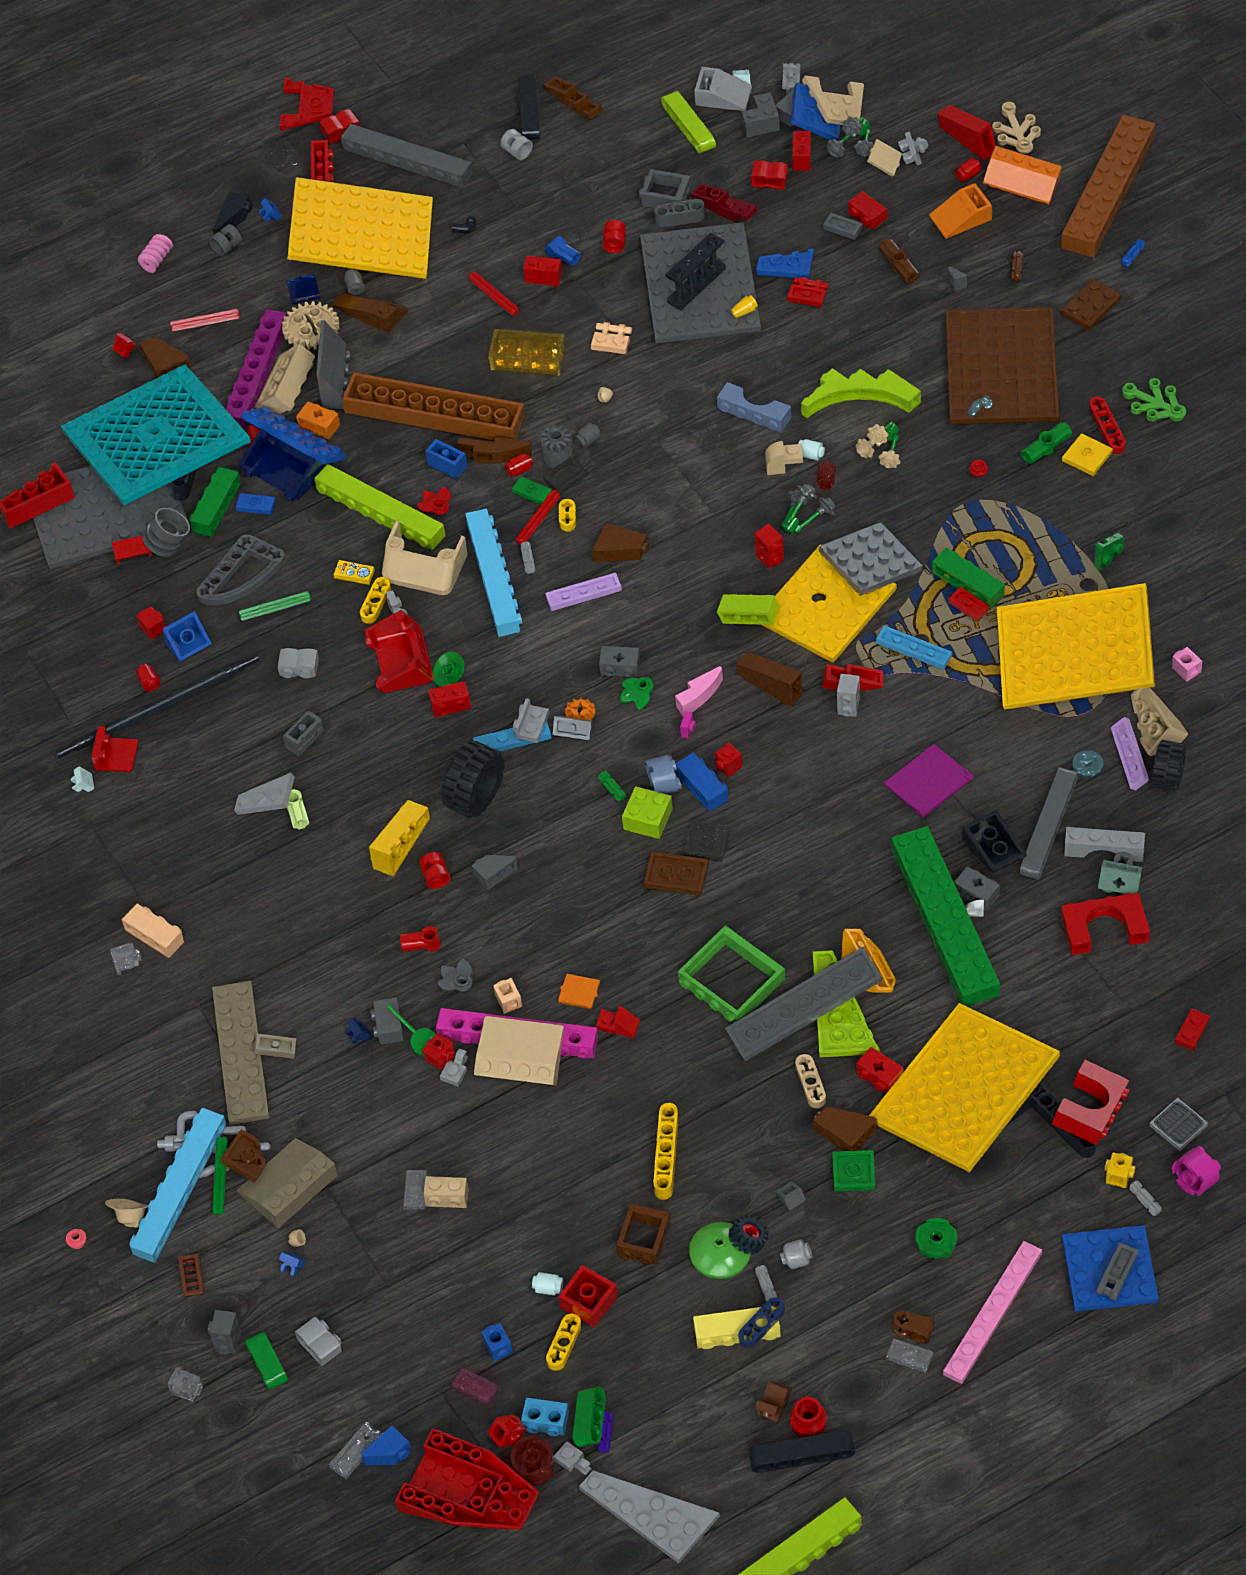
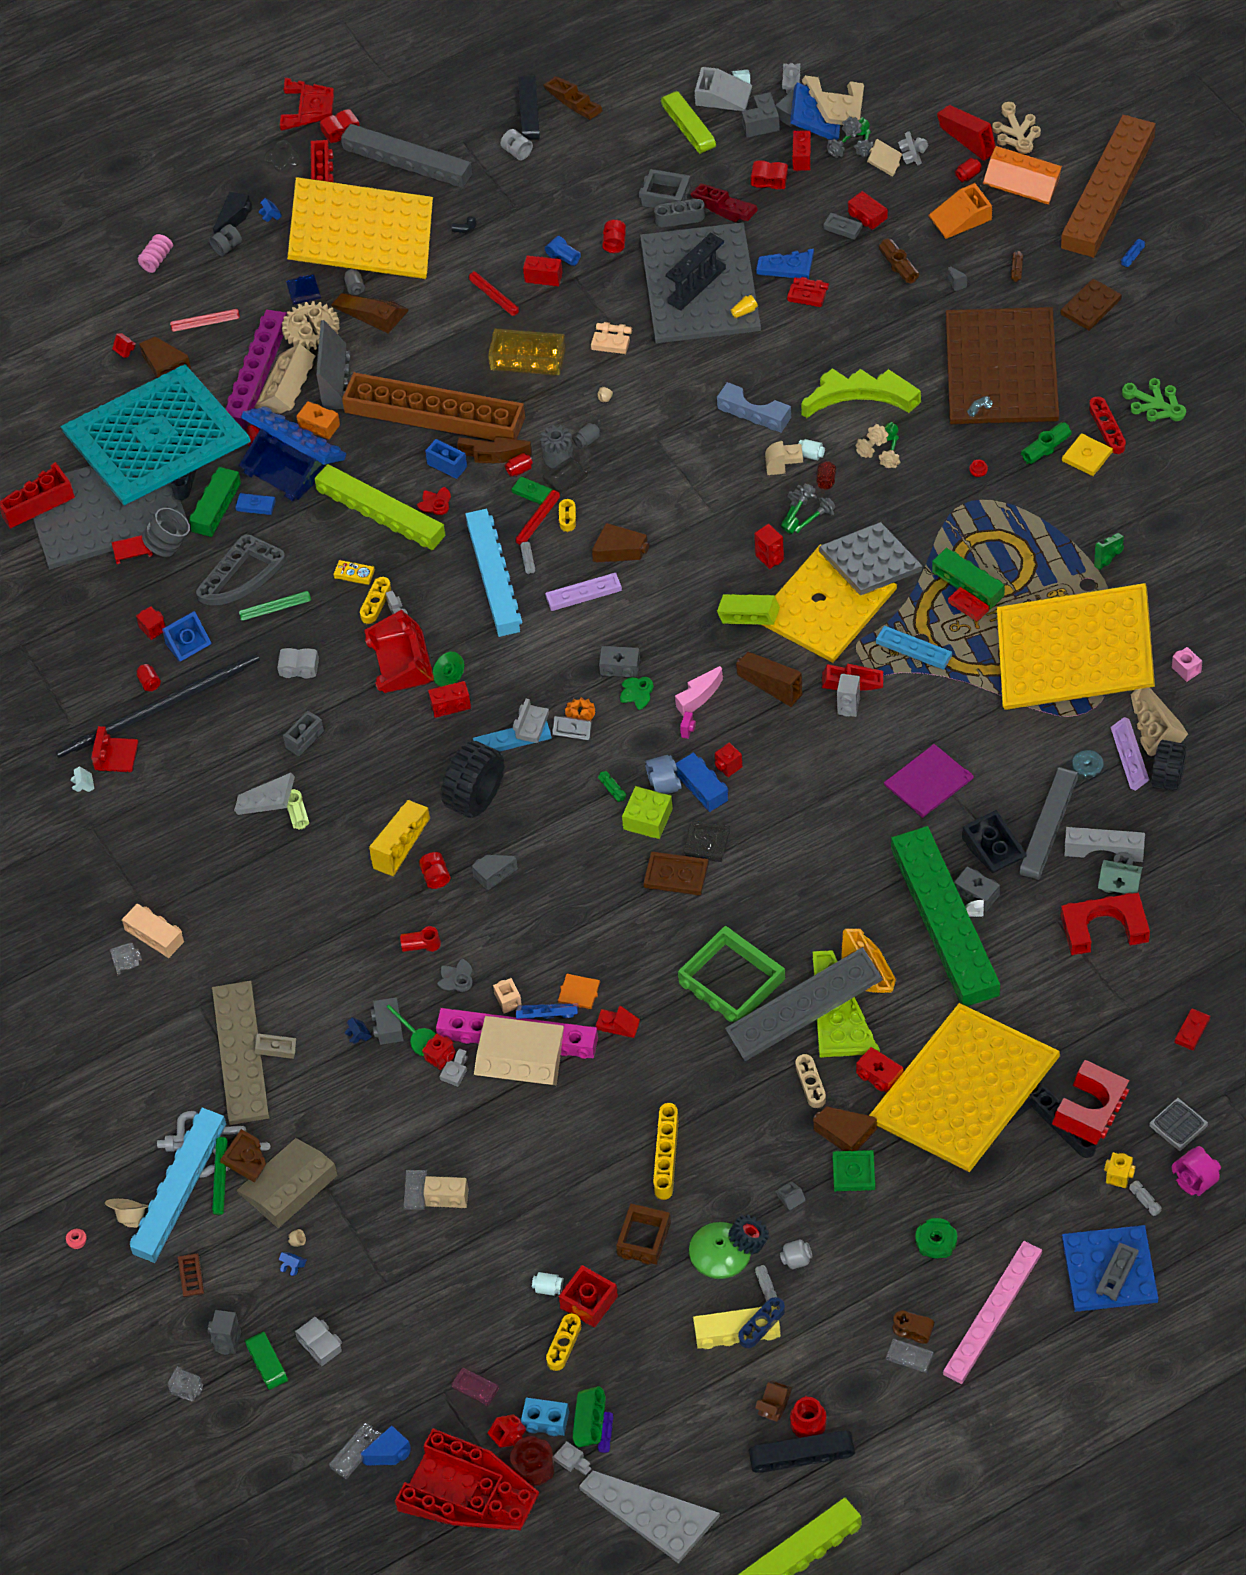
tan windscreen [382,521,468,595] -> none
blue brick [481,1323,513,1361] -> none
none -> blue wing [516,1003,578,1019]

